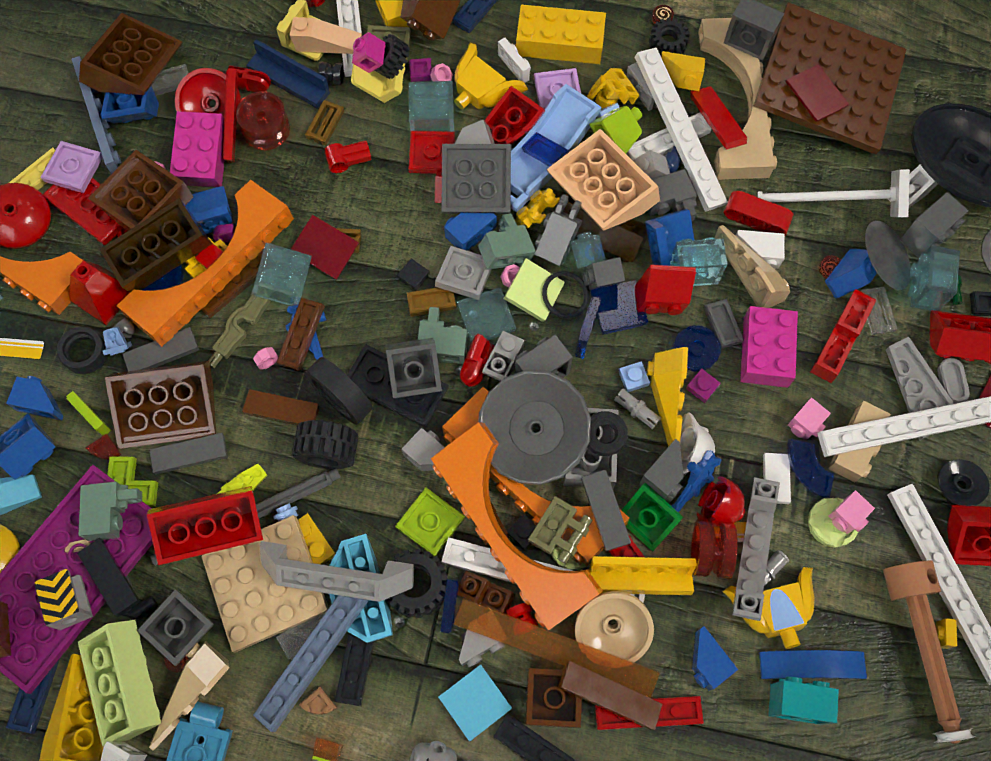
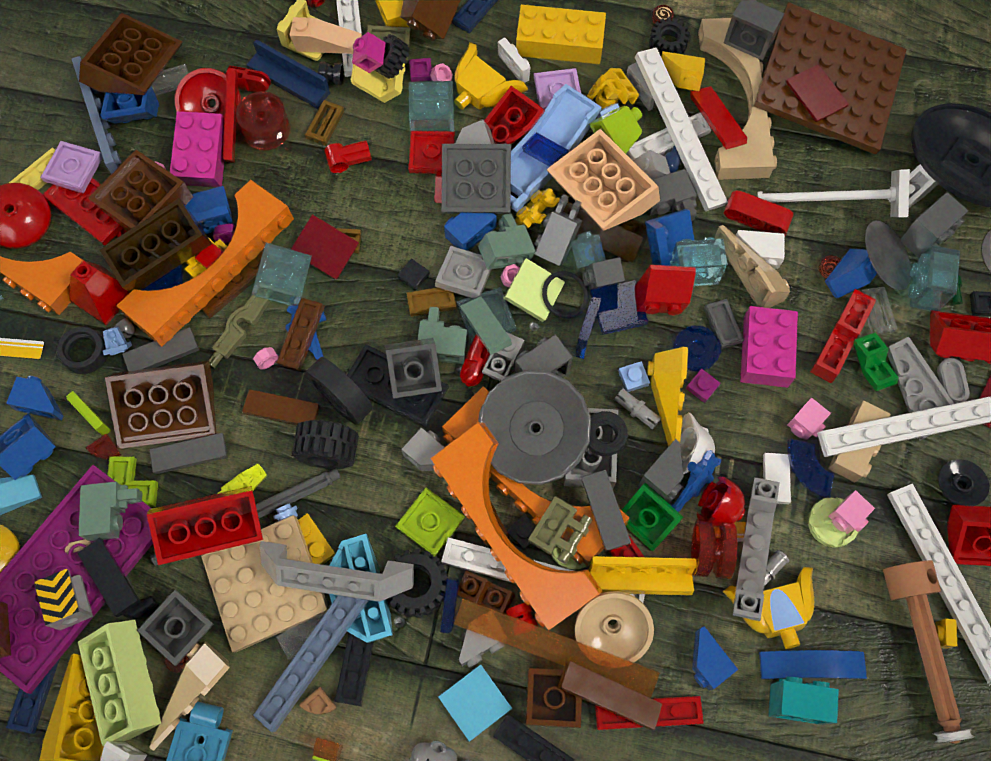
none -> sand green tile [460,296,512,355]
none -> green slope [854,332,899,391]

